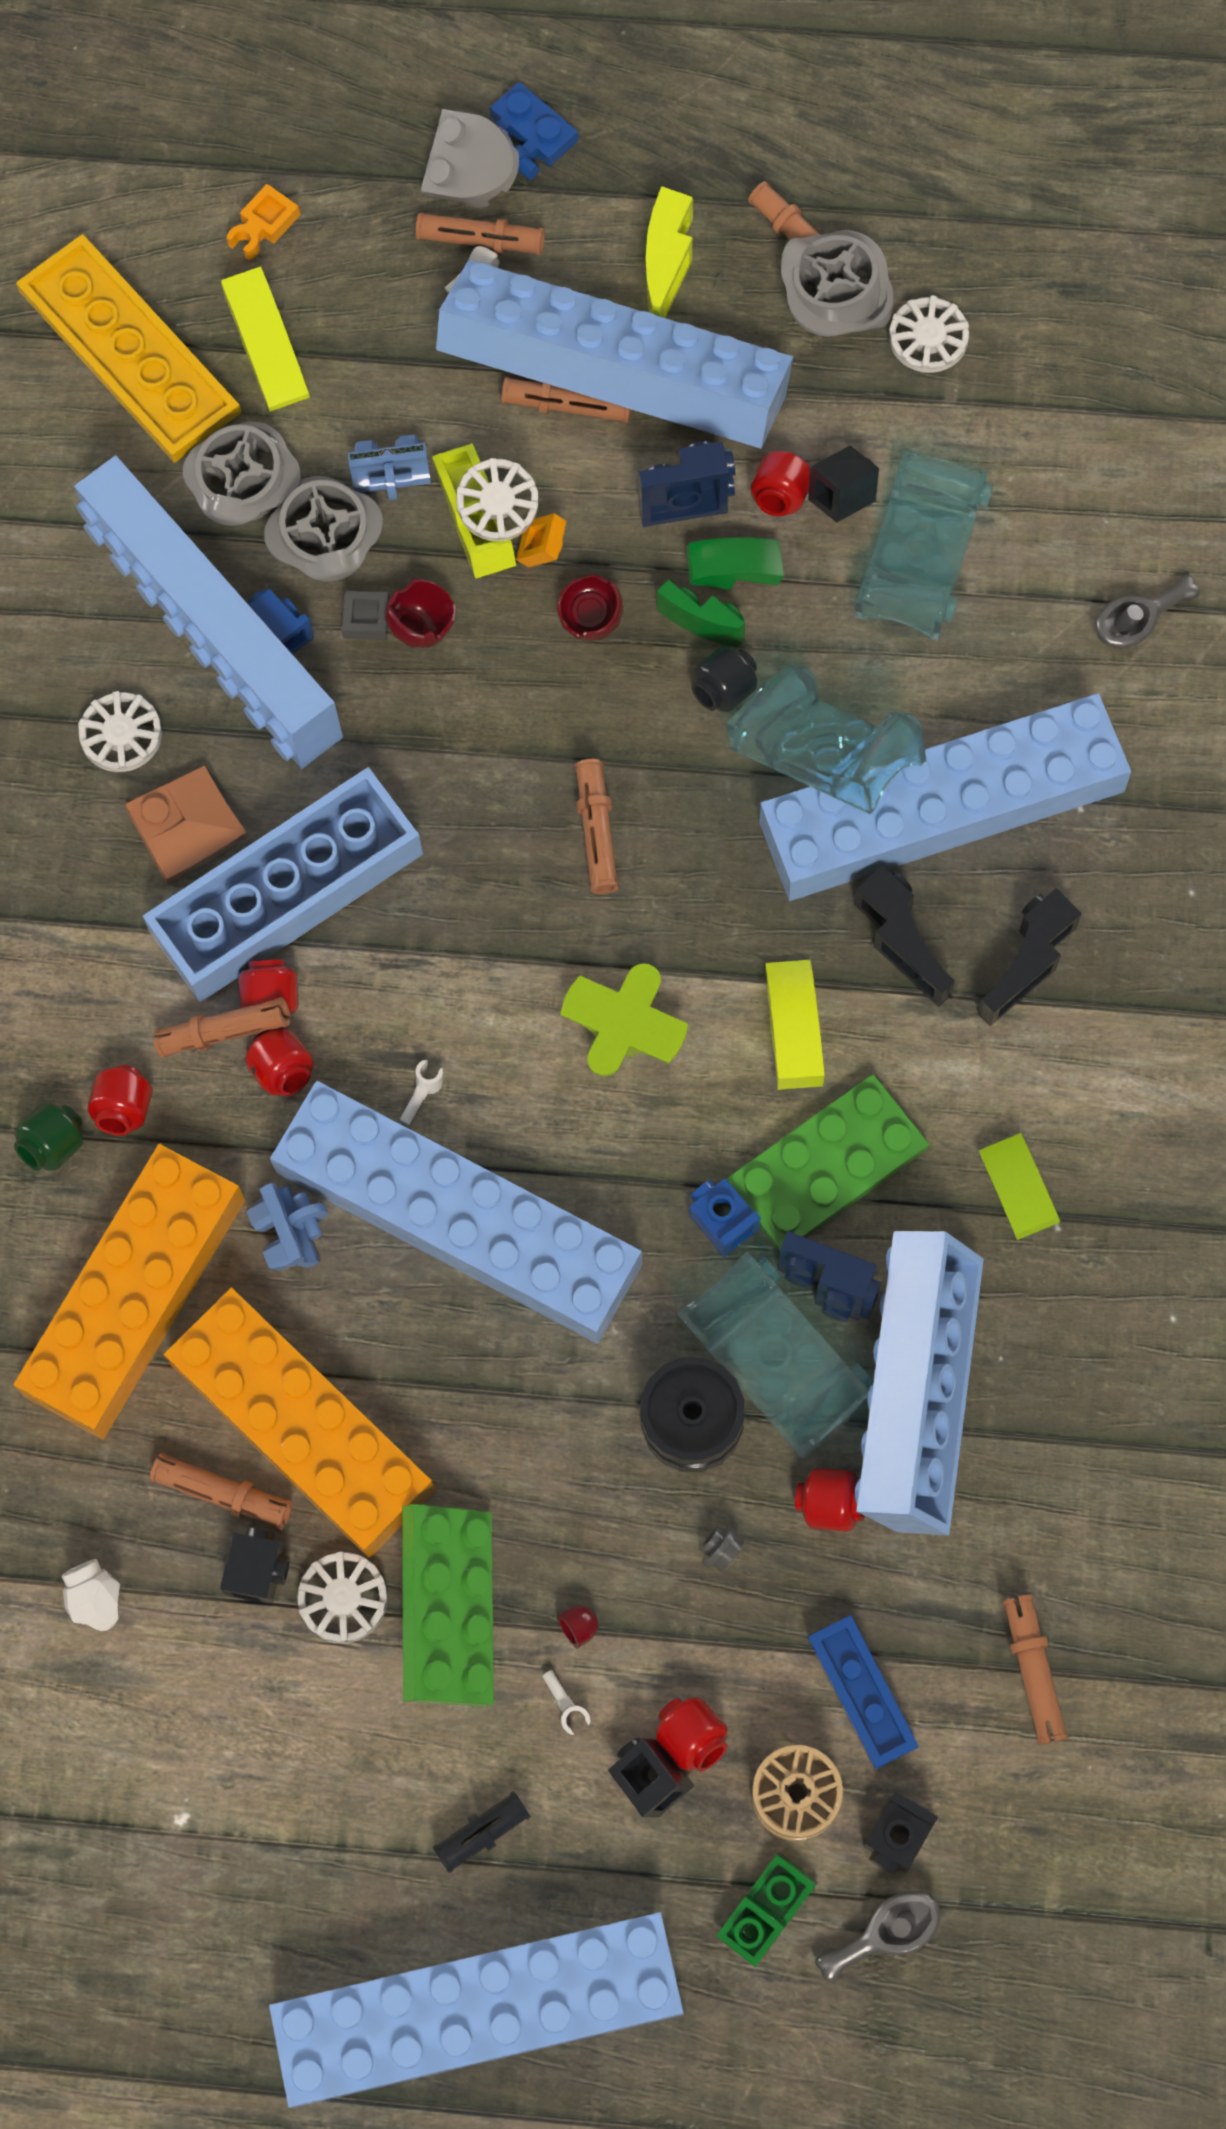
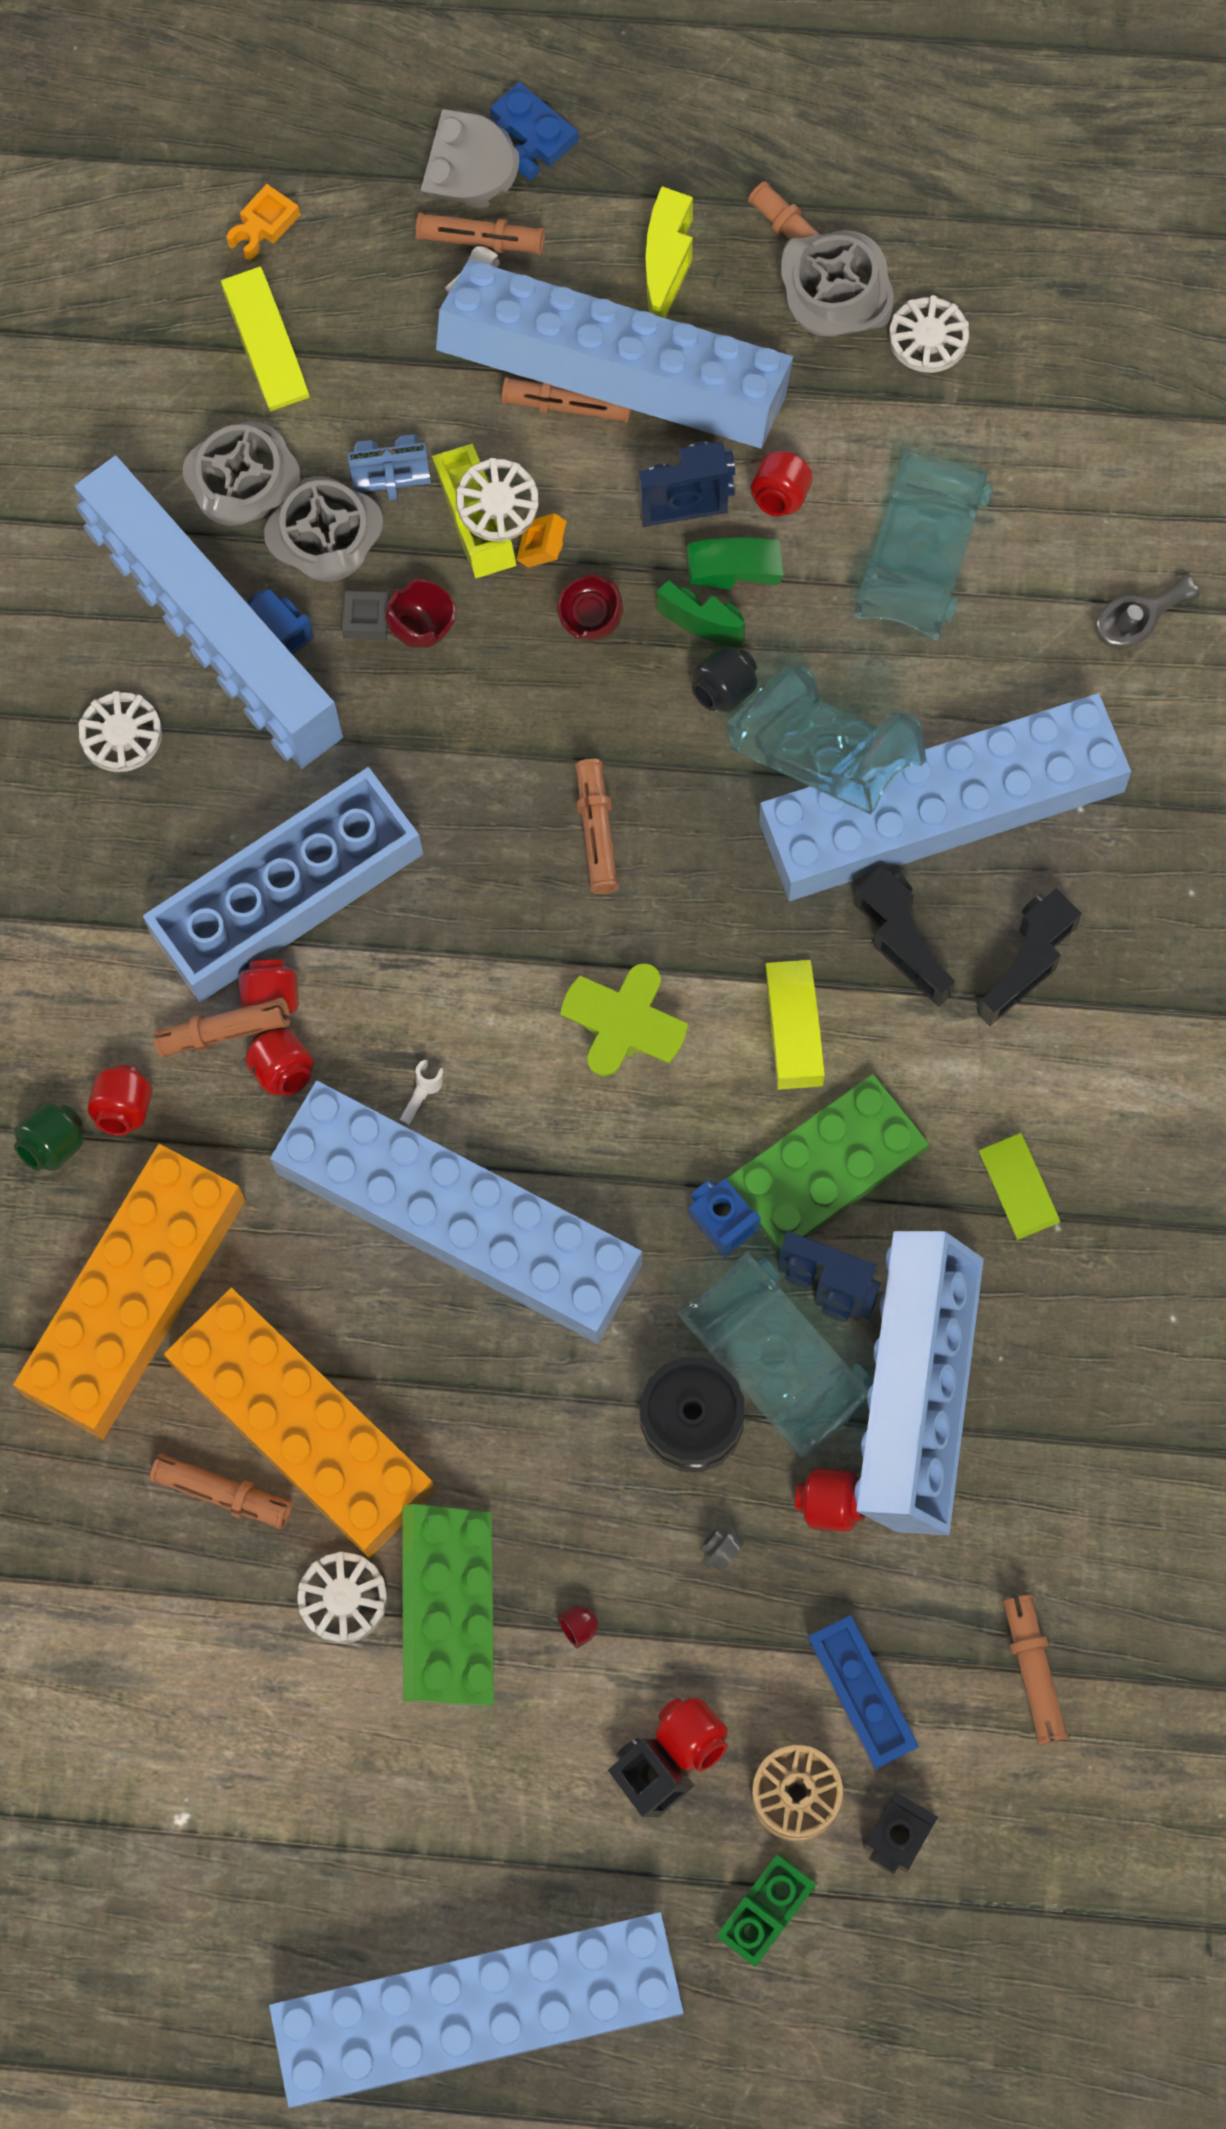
yellow plate [16,234,242,463] -> none
white rock [61,1559,120,1631] -> none
nougat plate [125,766,246,884] -> none
black brick [220,1528,290,1605] -> none
medium blue hips [246,1183,328,1271] -> none
black pin [432,1791,531,1873] -> none
white hand [542,1670,590,1735] -> none
black brick [808,445,879,523] -> none
flat silver piece [815,1891,941,1982] -> none

